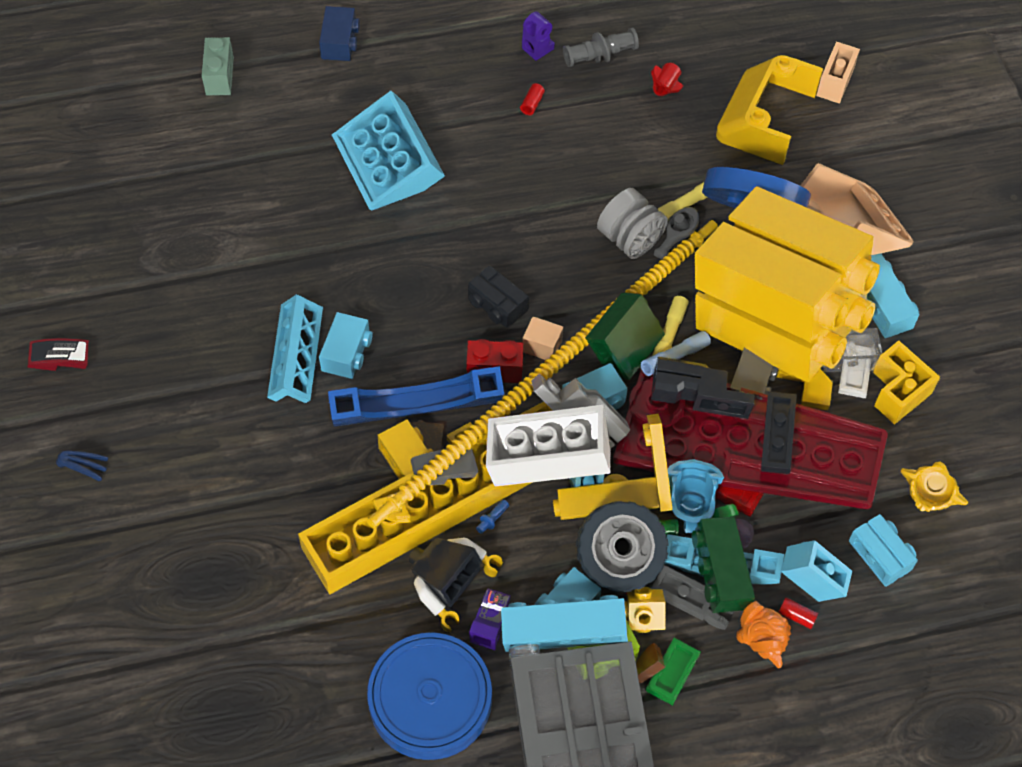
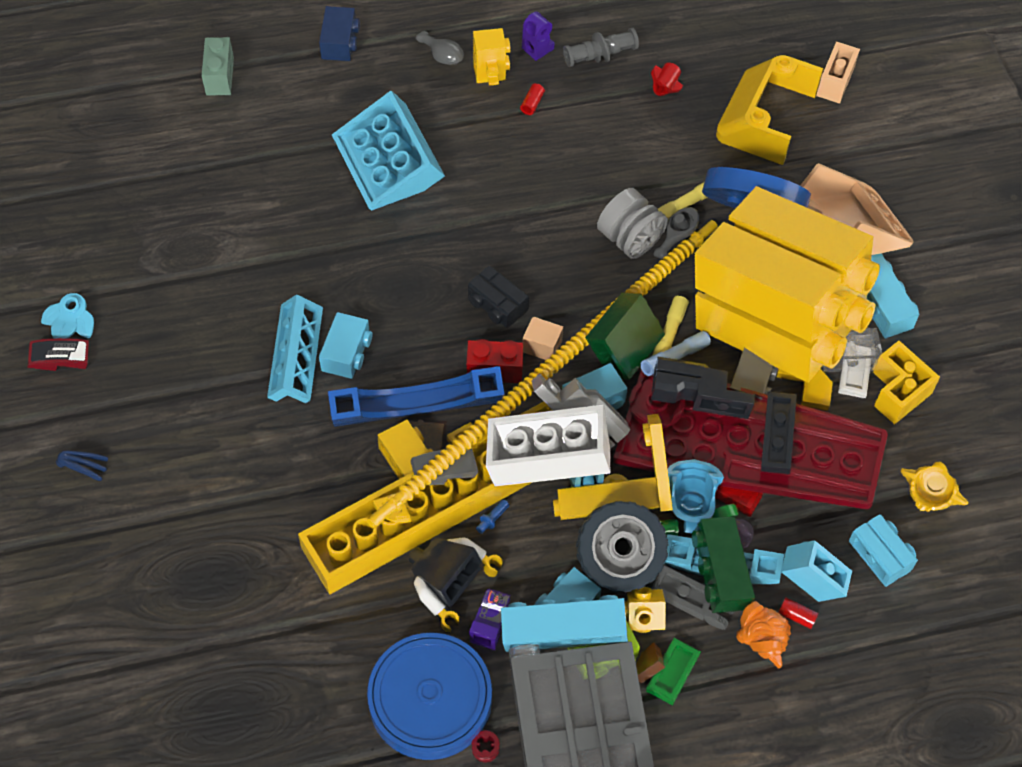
none -> medium azure plate [41,293,94,339]
none -> dark grey piece [416,31,464,65]
none -> dark red bush [472,730,500,763]
none -> yellow brick [473,28,510,86]

